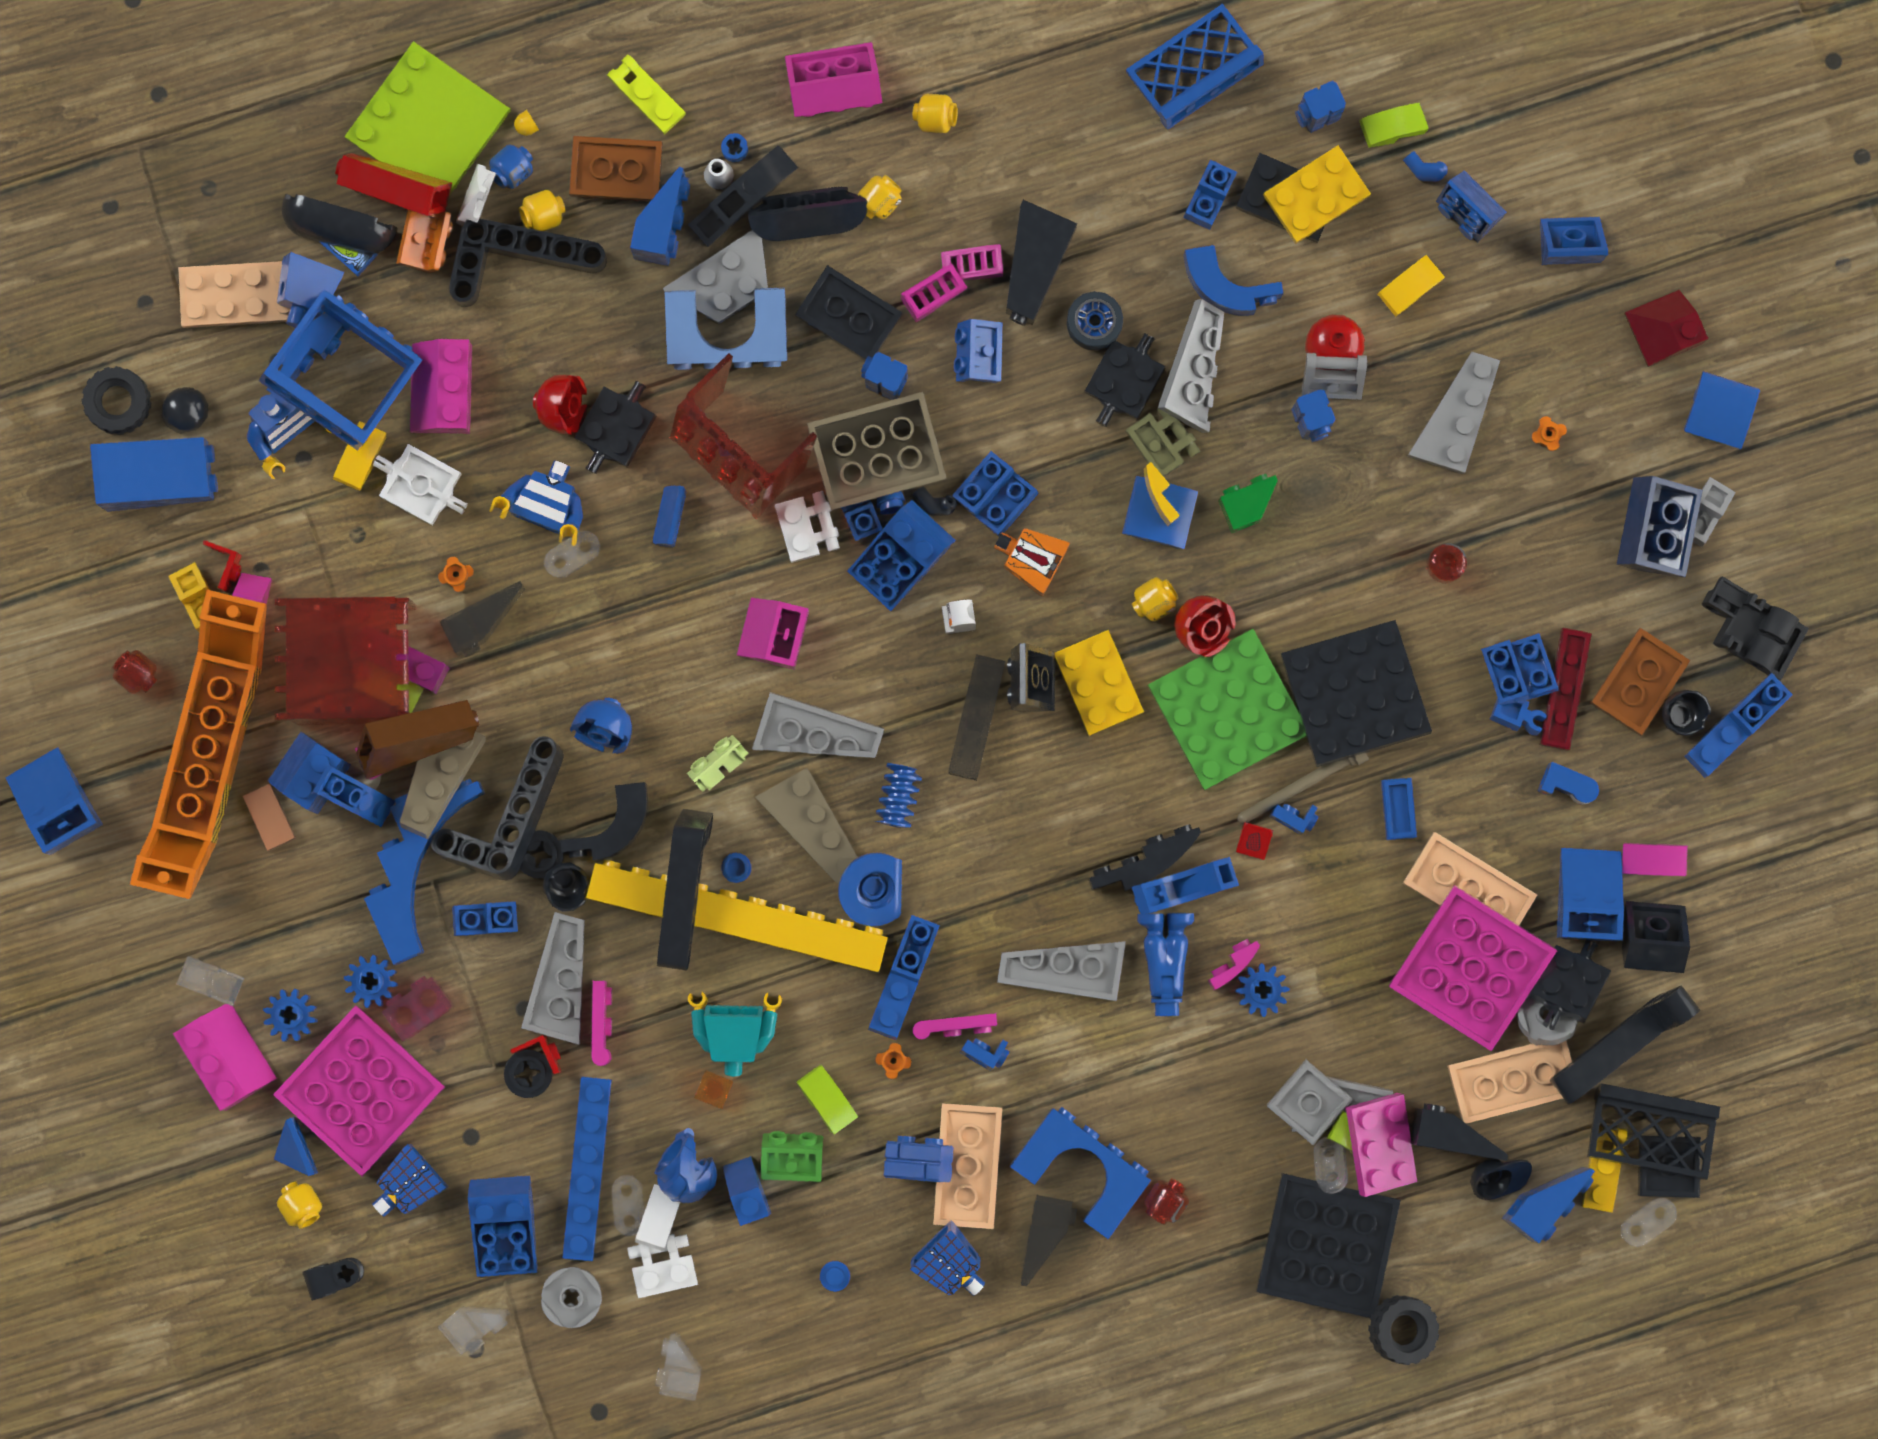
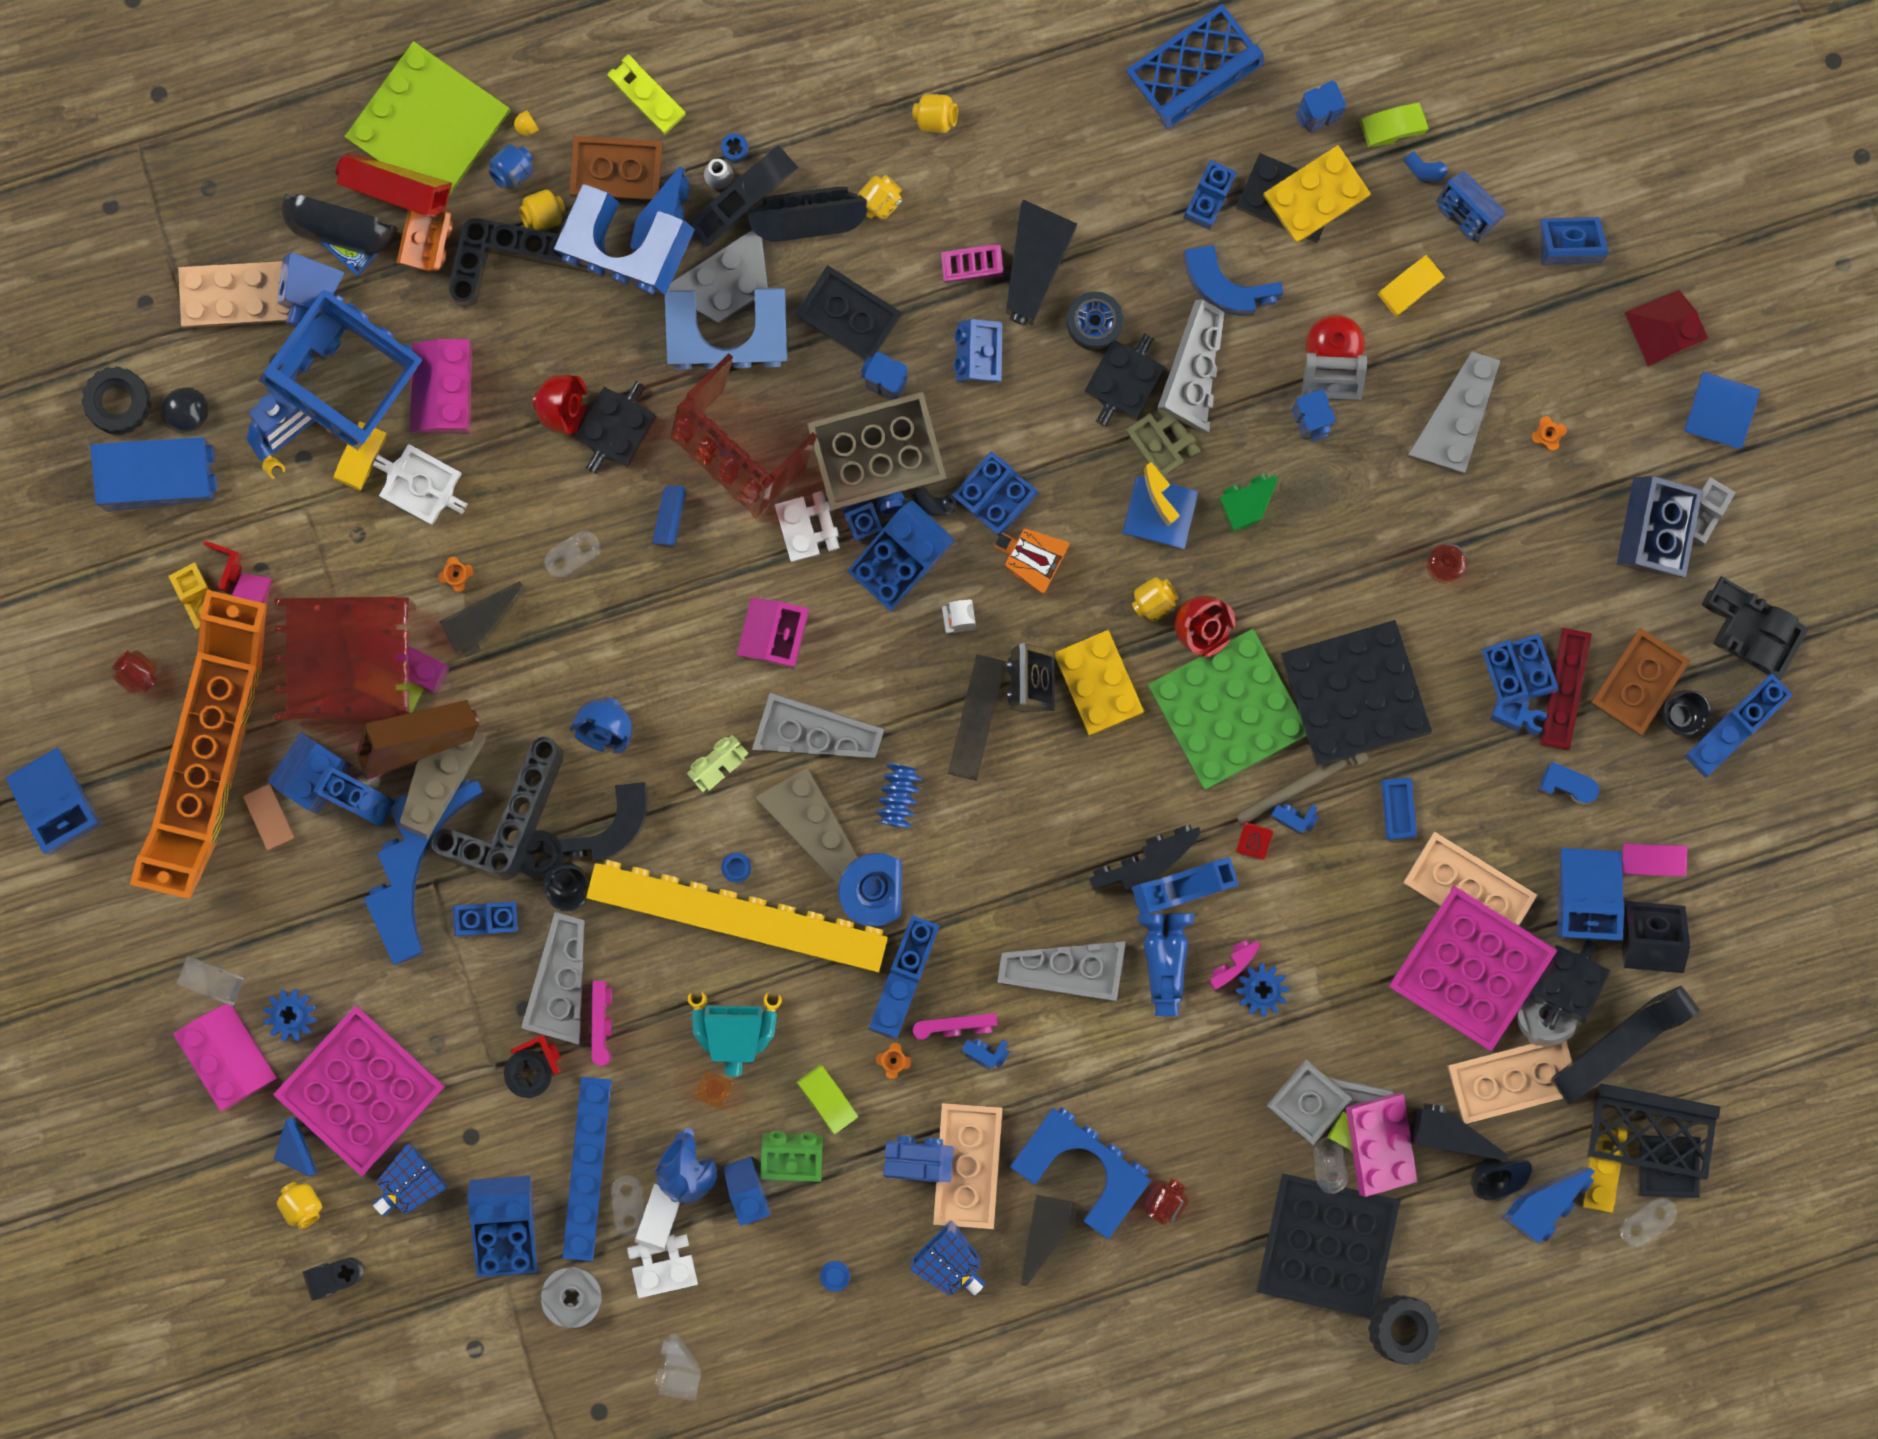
blue gear [344,955,398,1008] -> none
clear pink brick [382,976,455,1042] -> none
clear slope [438,1306,511,1355] -> none
white slope [456,164,496,226] -> none
torso [489,460,583,546] -> none
black beam [657,809,713,971] -> none
dark pink slope [785,42,883,117] -> none
dark pink slope [901,263,967,323] -> none
none -> arch [554,184,695,295]

